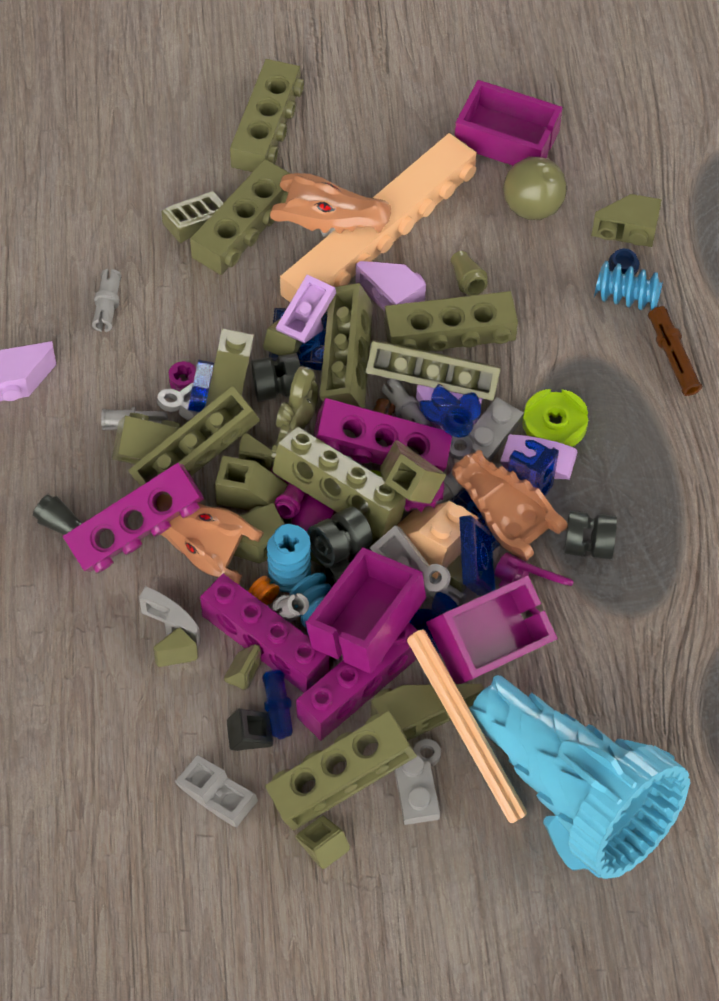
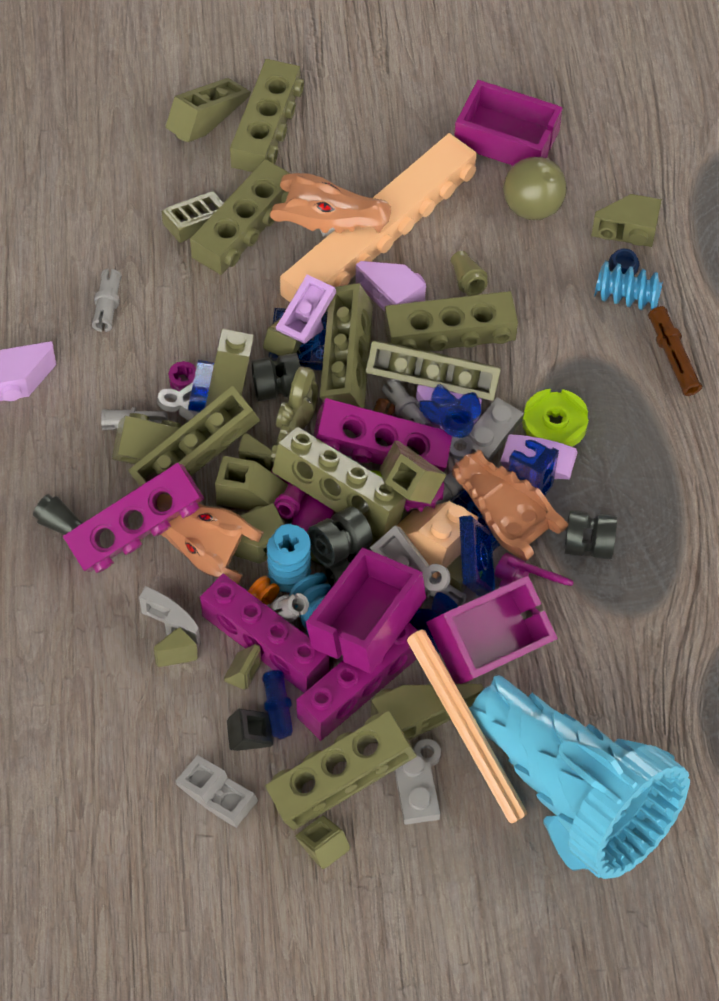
none -> olive slope [165,78,251,142]

